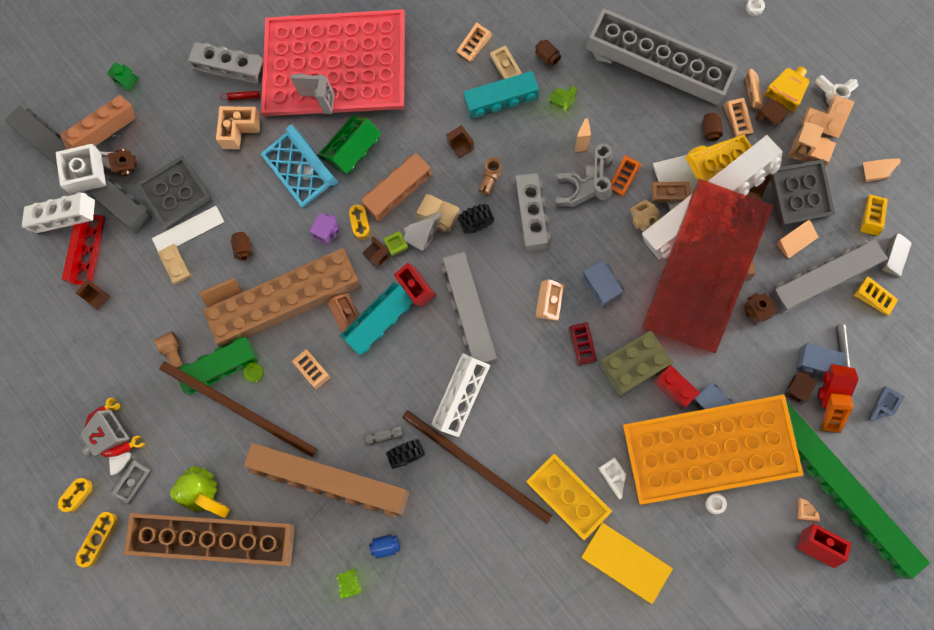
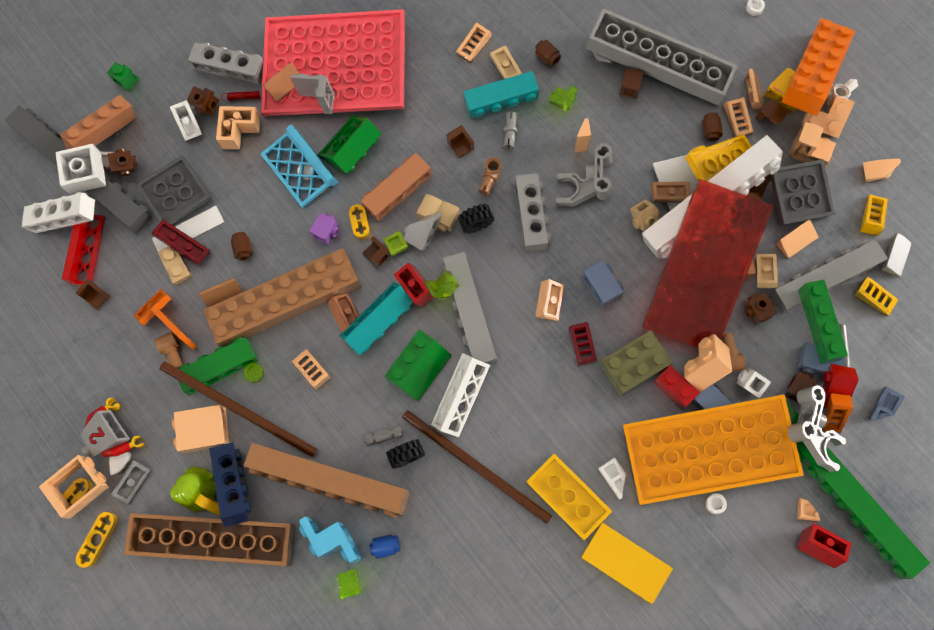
orange slope [611,155,642,197] -> none
none -> light nougat window [39,455,108,519]
none -> orange piece [134,289,196,350]
none -> dark red tile [151,219,210,266]
none -> white slope [170,100,203,141]
none -> light nougat brick [172,405,229,454]
none -> reddish brown brick [187,86,220,115]
none -> dark blue brick [209,442,252,527]
none -> nougat slope [263,63,300,103]
none -> medium azure bracket [299,516,363,563]
none -> green slope [385,329,452,402]
none -> clear neon green panel [425,271,460,298]
none -> light grey pin [503,112,518,150]
none -> reddish brown panel [619,67,644,99]
none -> light nougat brick [684,334,732,392]
none -> medium nougat pin [721,333,745,372]
none -> white brick [736,367,771,399]
none -> tan plate [756,254,778,288]
none -> orange brick [781,18,855,116]
none -> light grey piece [787,385,846,472]
none -> green brick [798,279,848,365]

